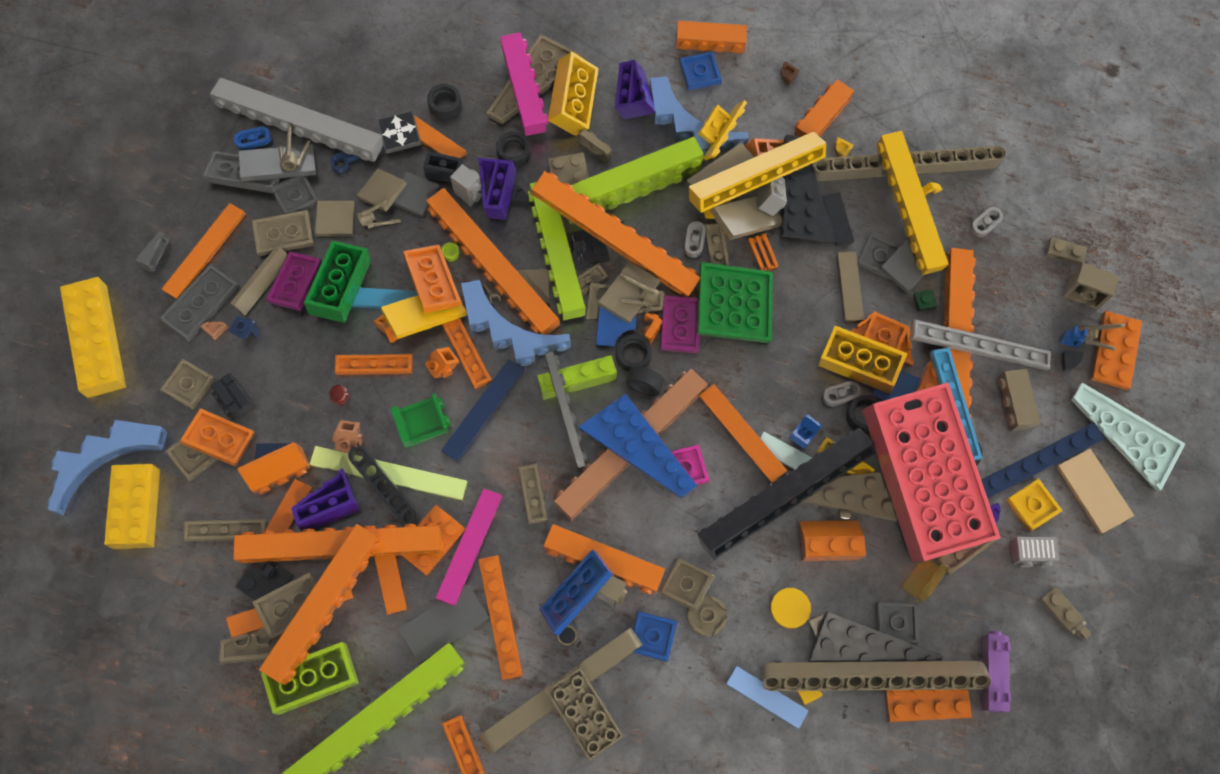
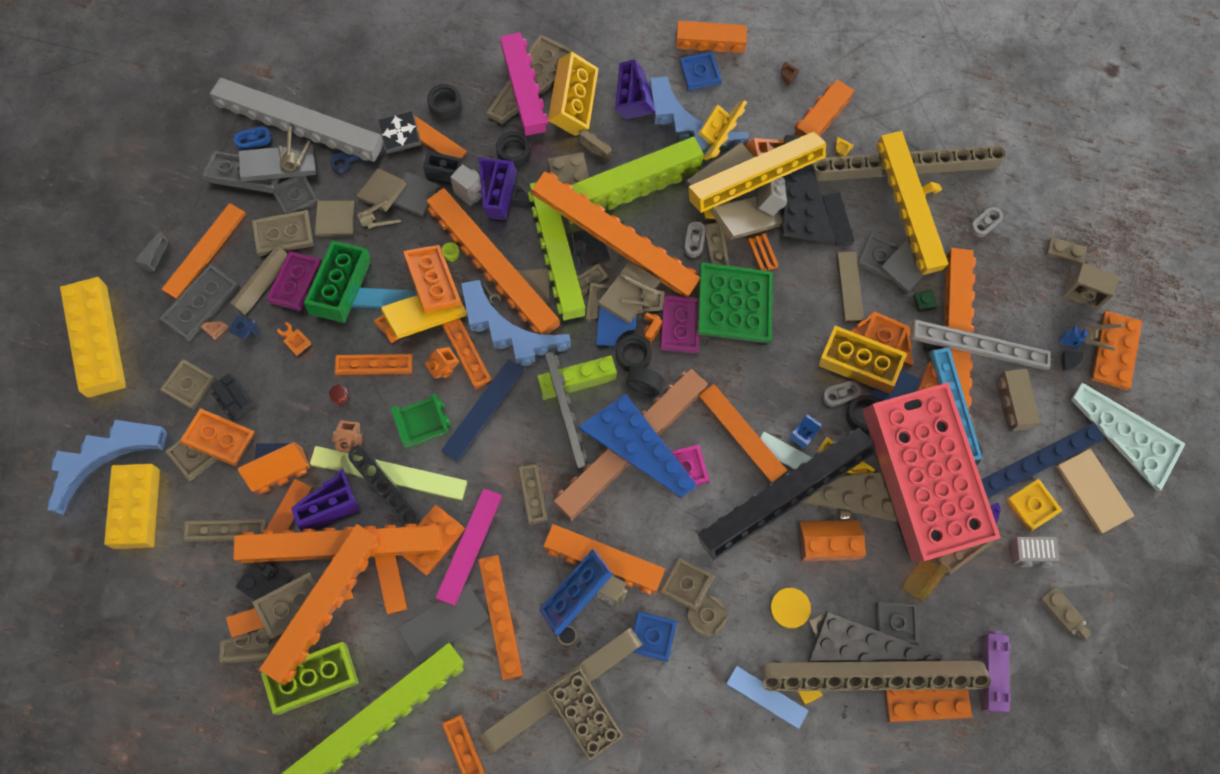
none -> orange plate [277,322,311,356]

